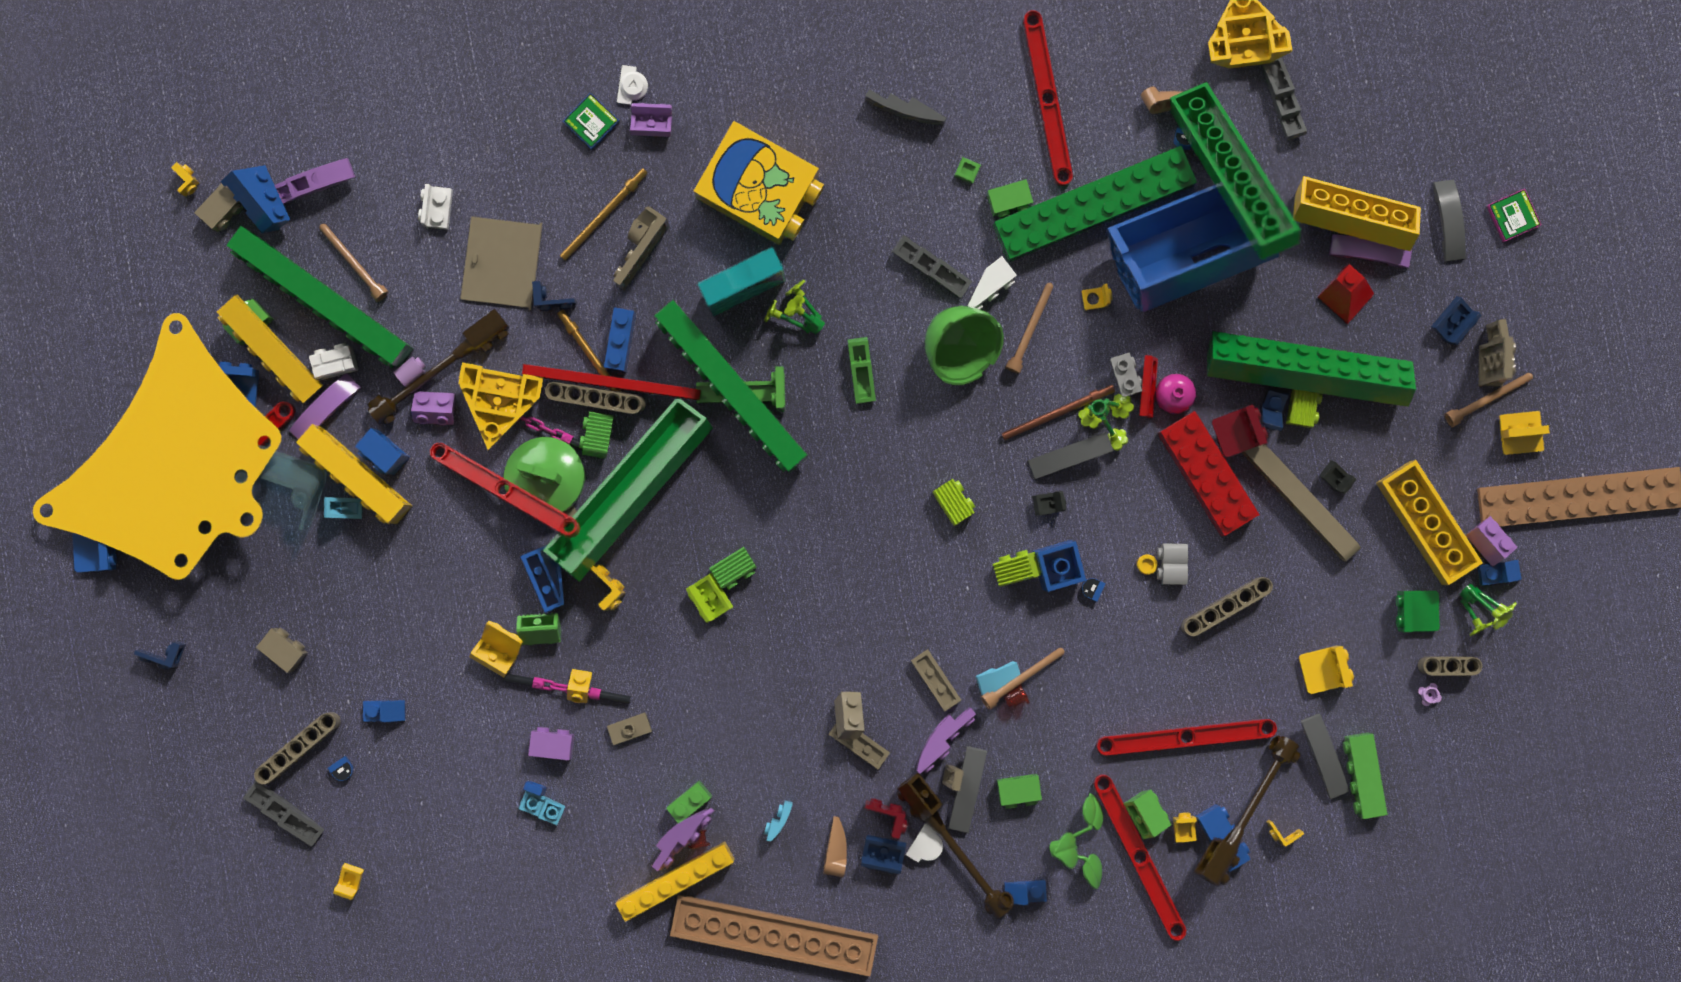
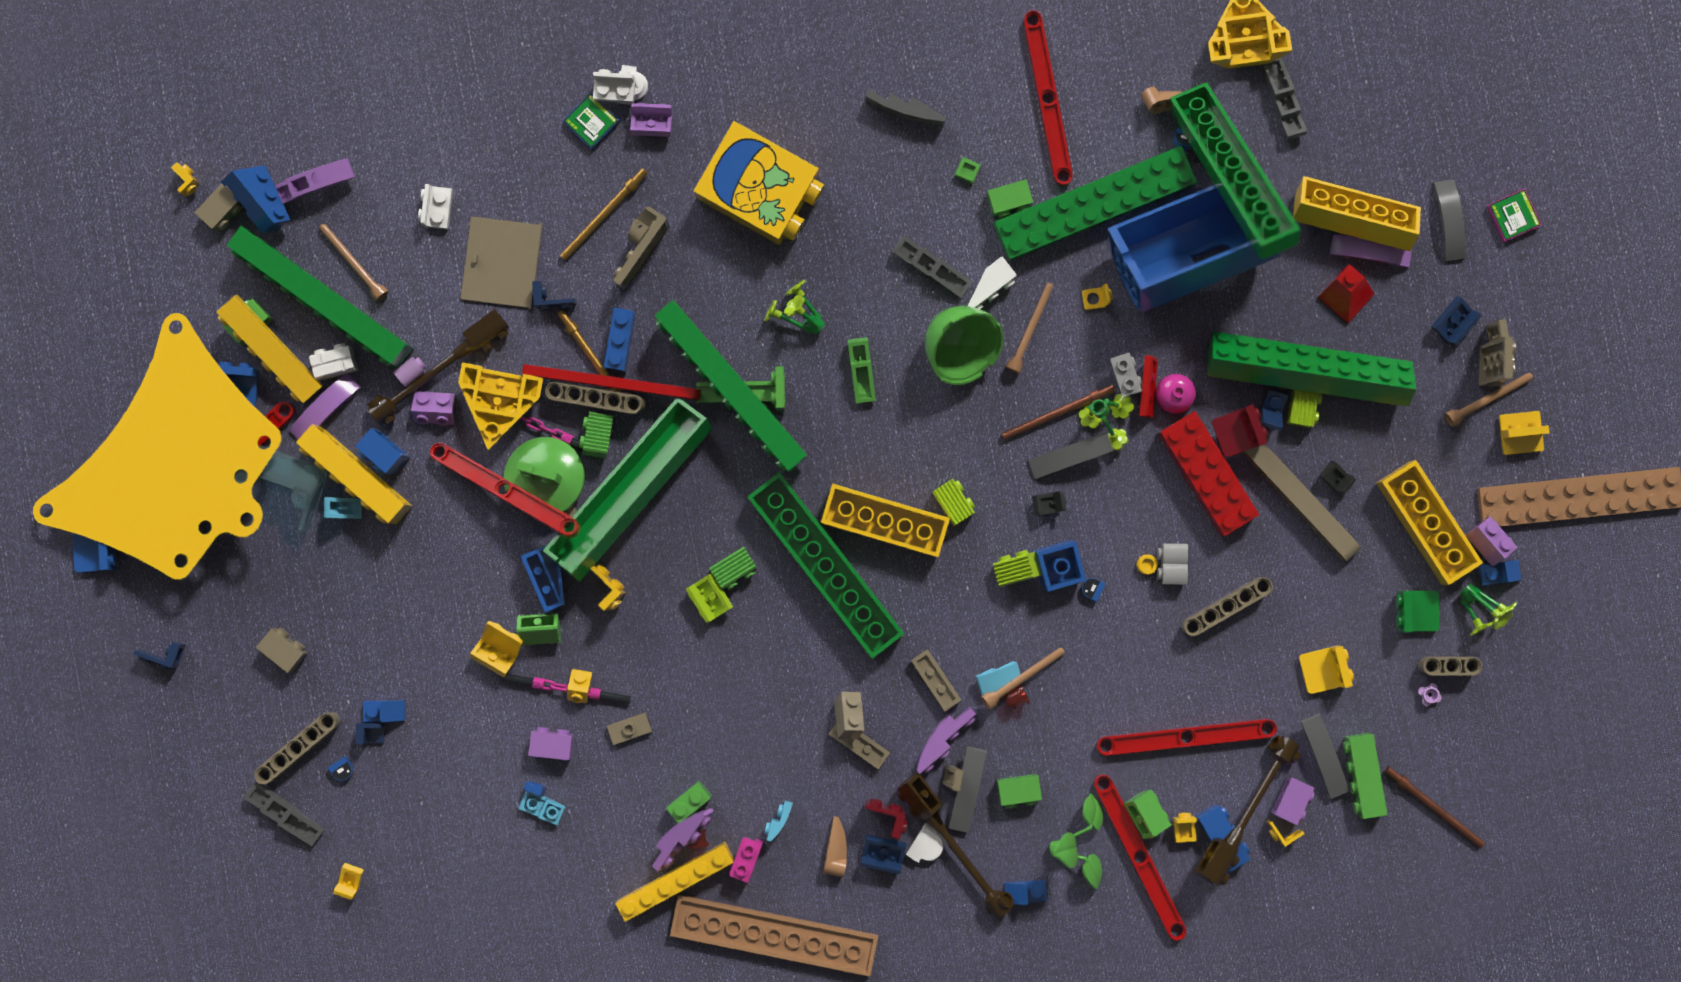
teal tile [698,247,785,316] -> none
none -> dark blue panel [355,722,385,744]
none -> white bracket [593,69,636,103]
none -> dark pink bracket [729,837,763,883]
none -> green brick [748,472,904,659]
none -> yellow brick [821,484,950,557]
none -> medium lavender brick [1271,776,1314,825]
none -> copper bar [1384,766,1485,848]

